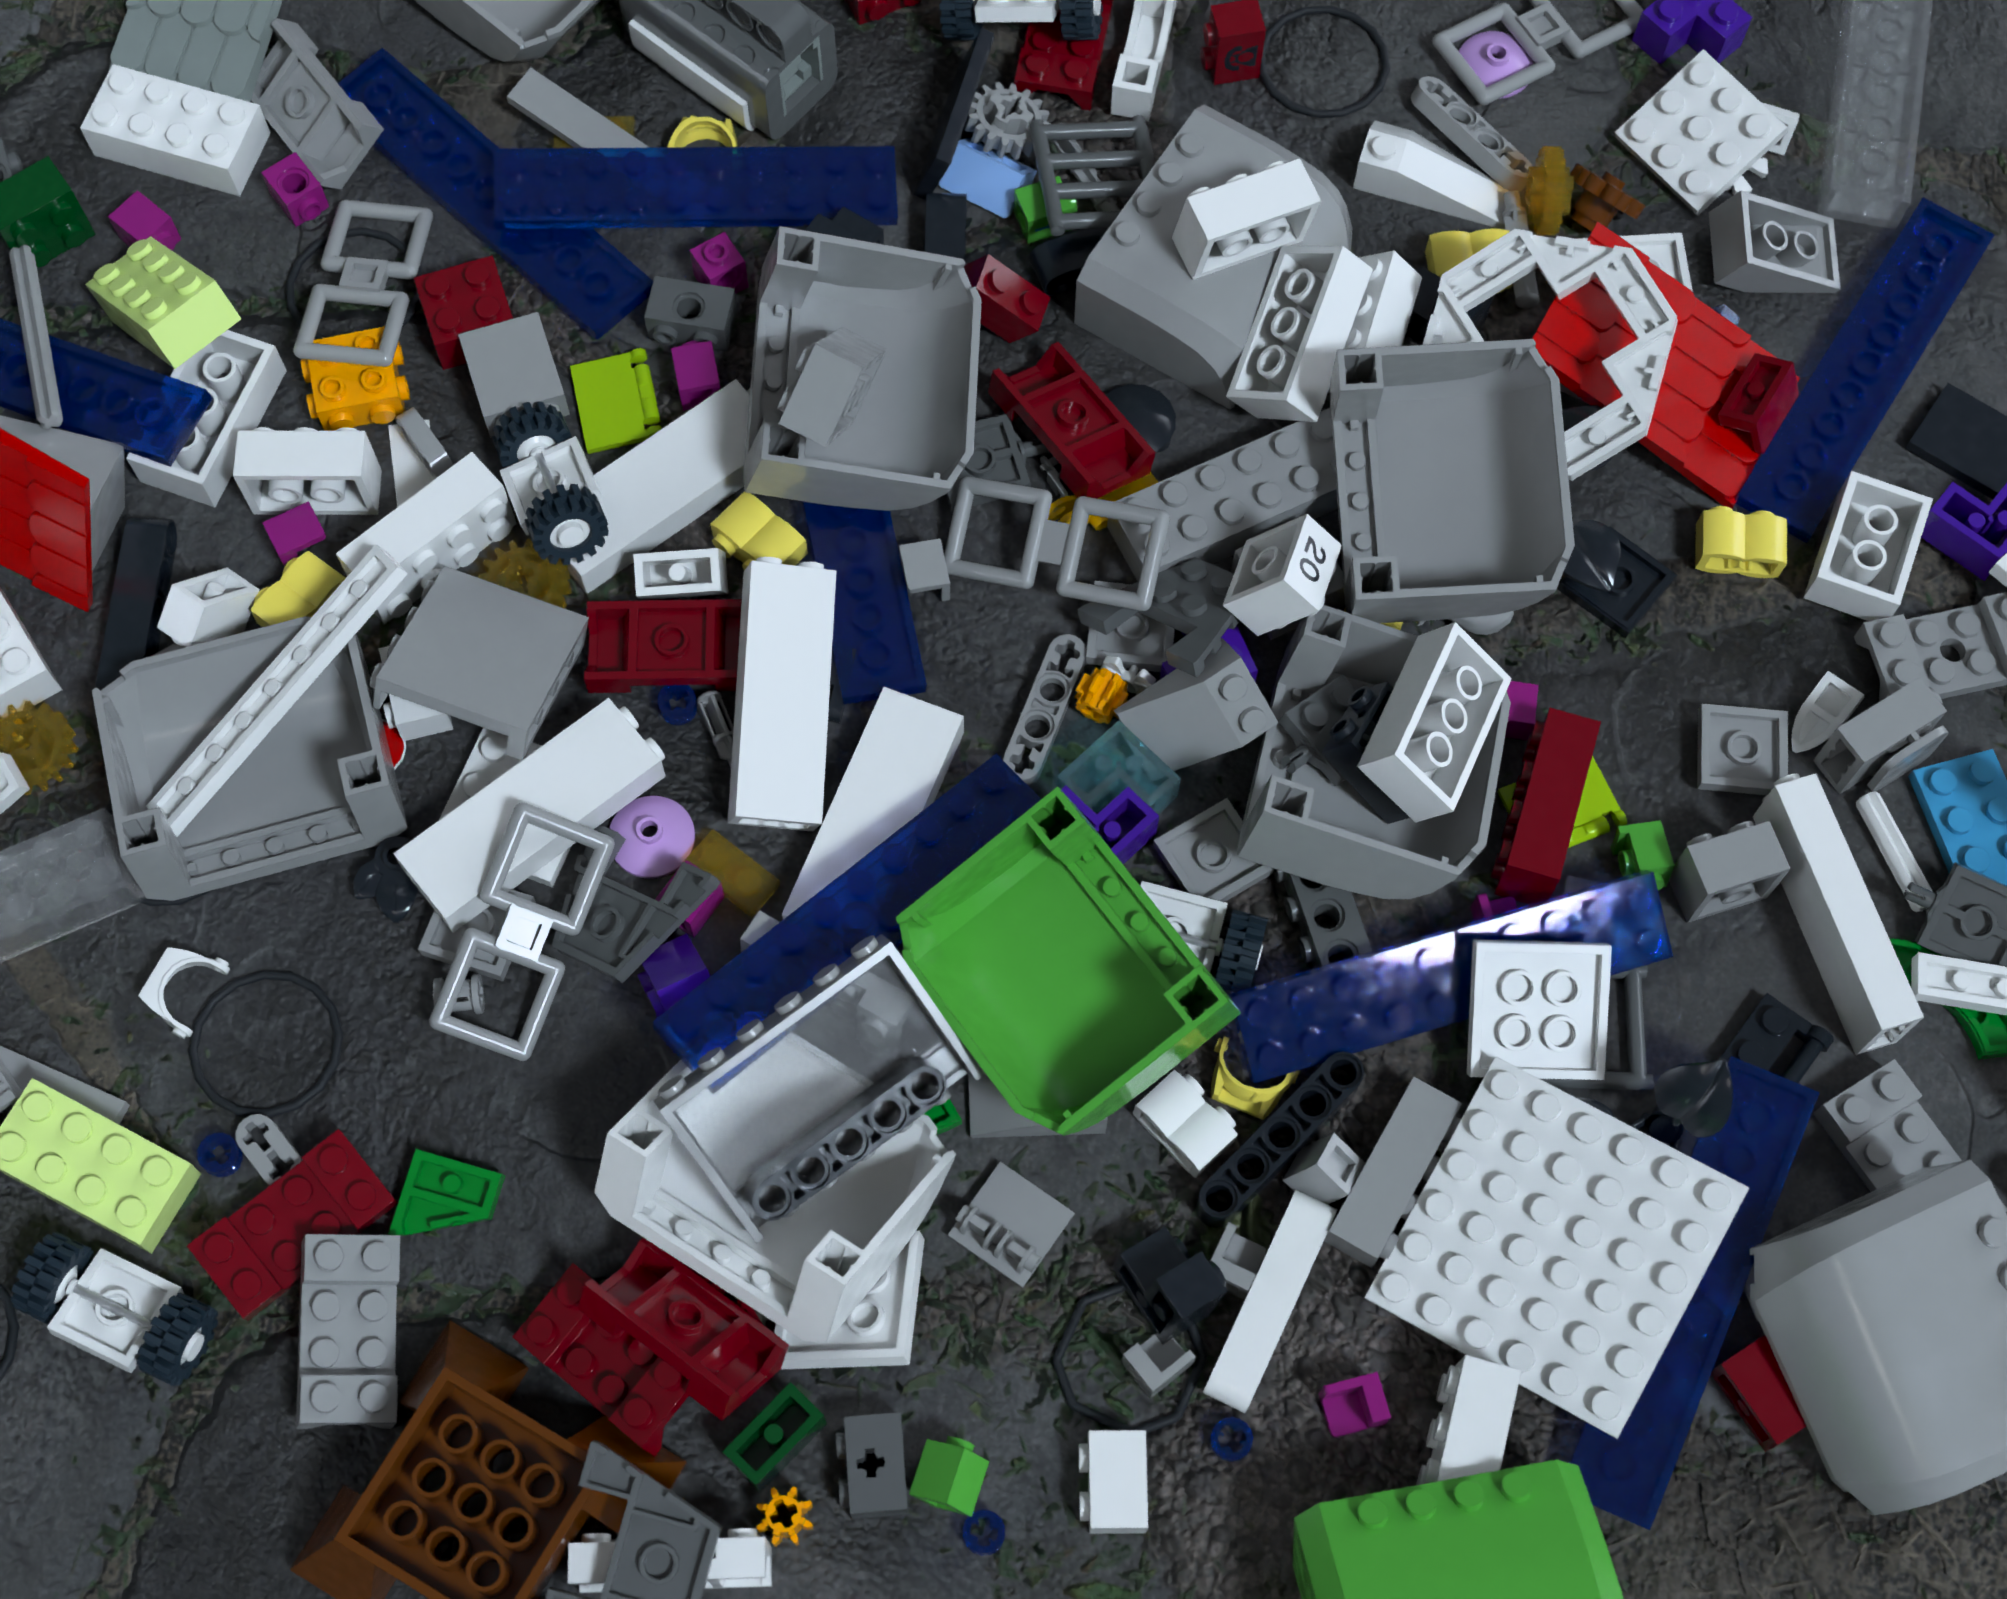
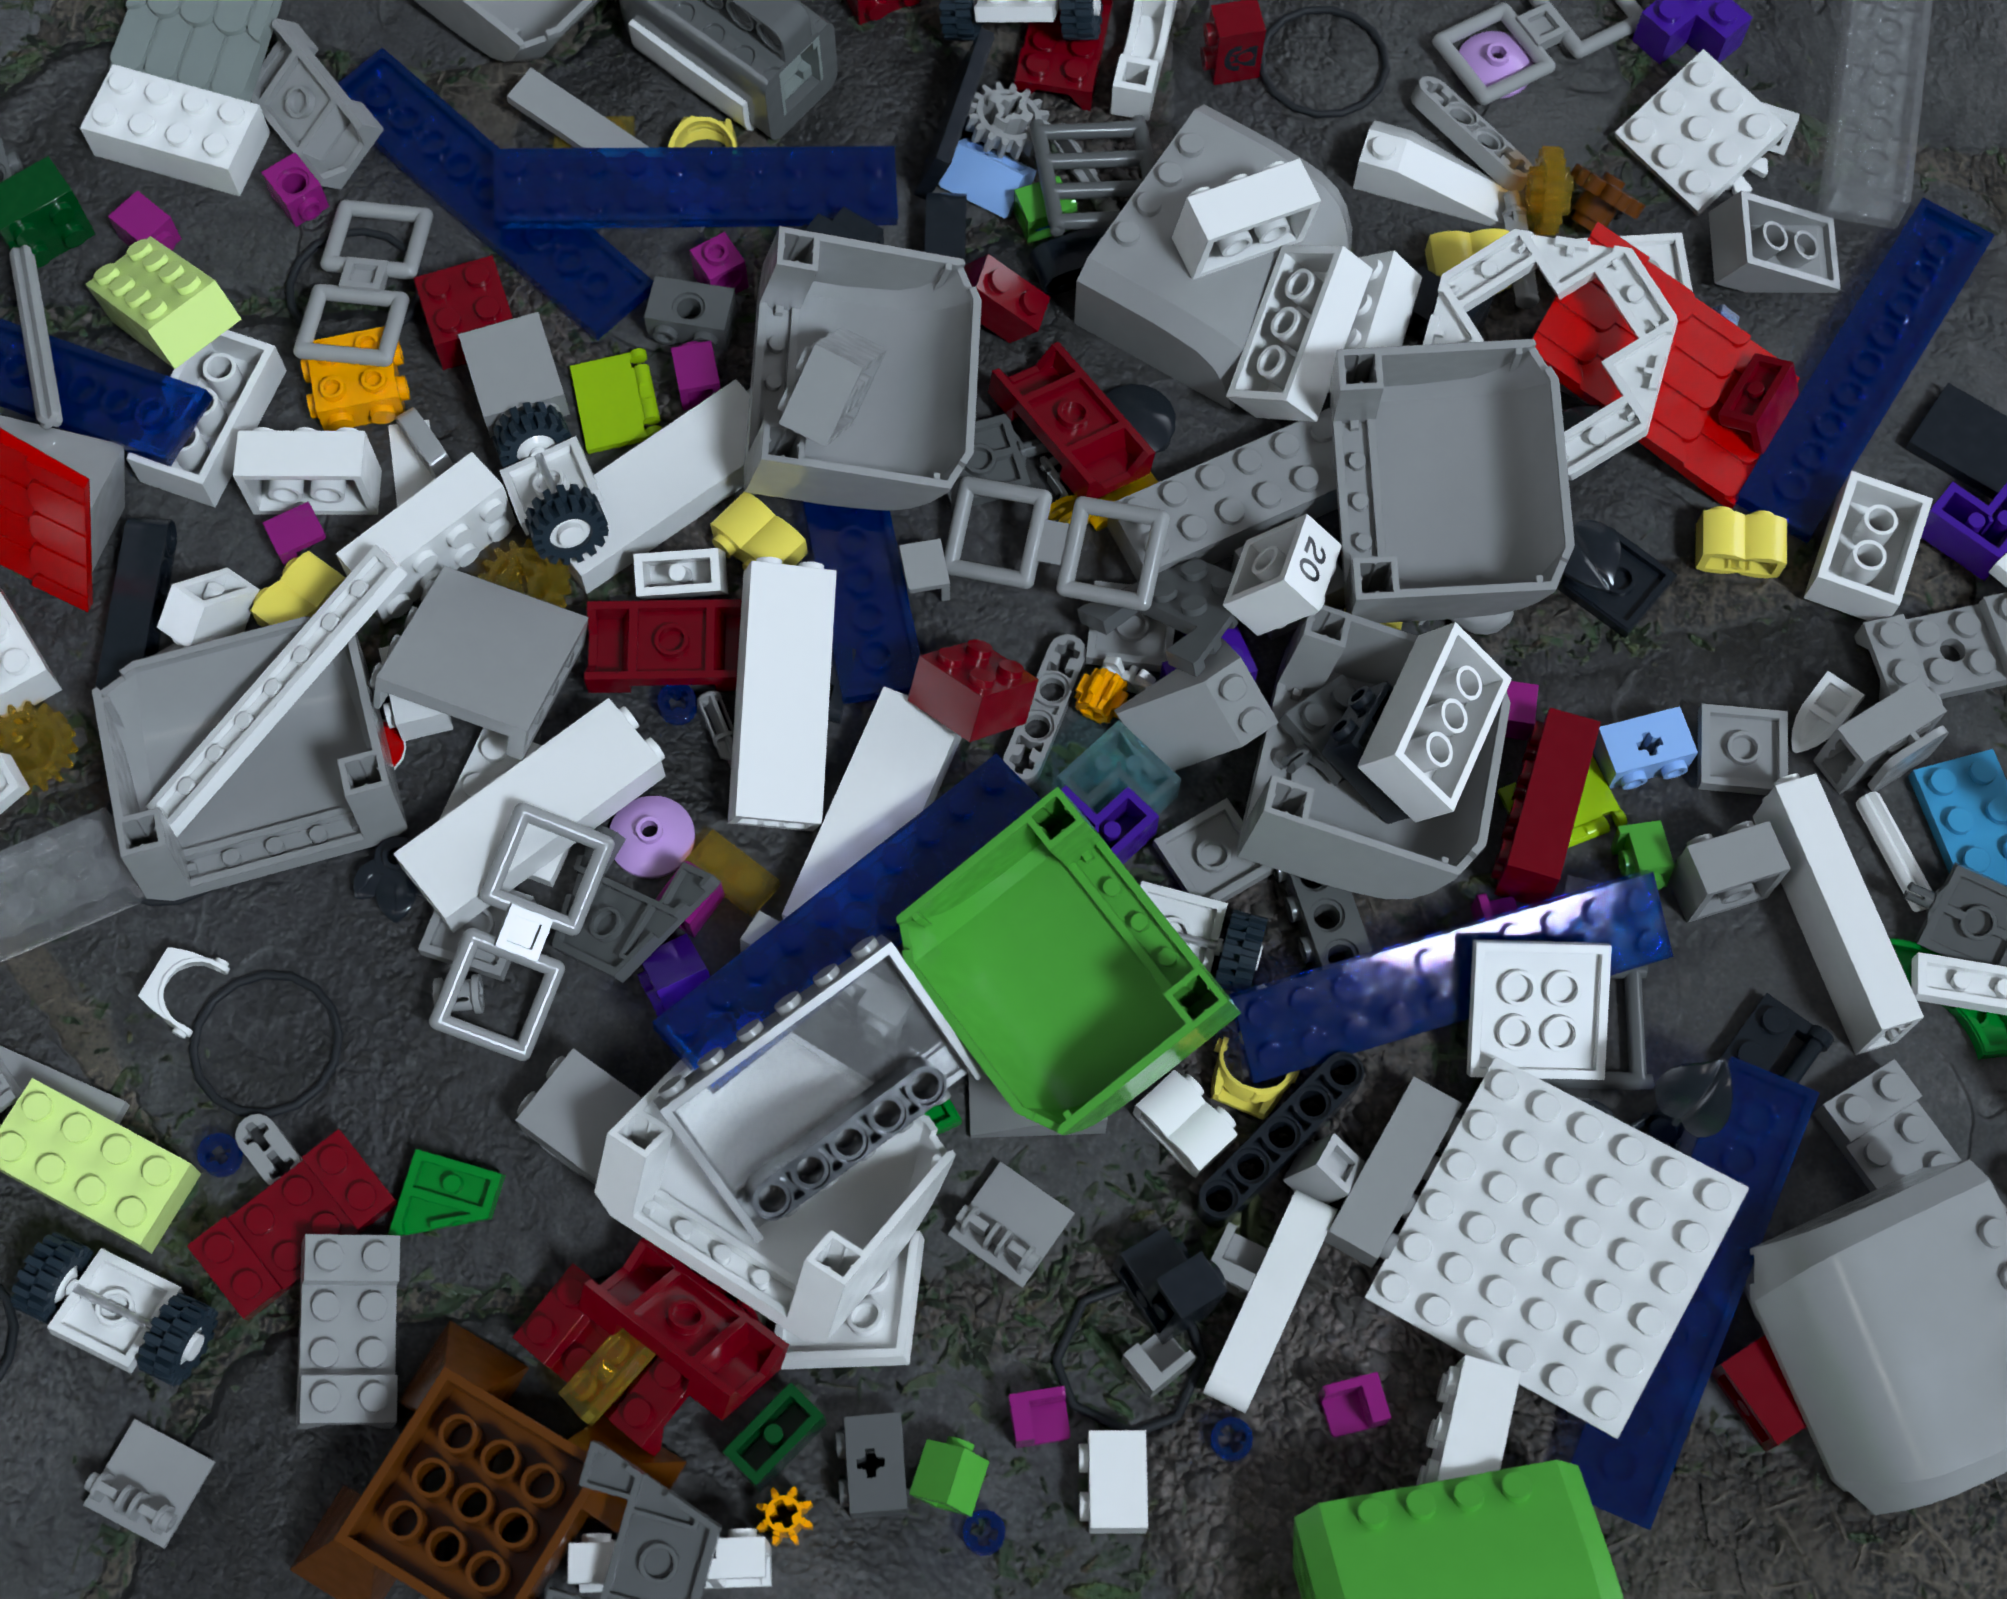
none -> light grey hinge [83,1419,216,1549]
none -> light grey brick [515,1048,642,1185]
none -> clear yellow plate [559,1329,656,1426]
none -> dark red brick [907,639,1039,742]
none -> magenta panel [1009,1386,1071,1448]
none -> light blue brick [1593,706,1698,790]

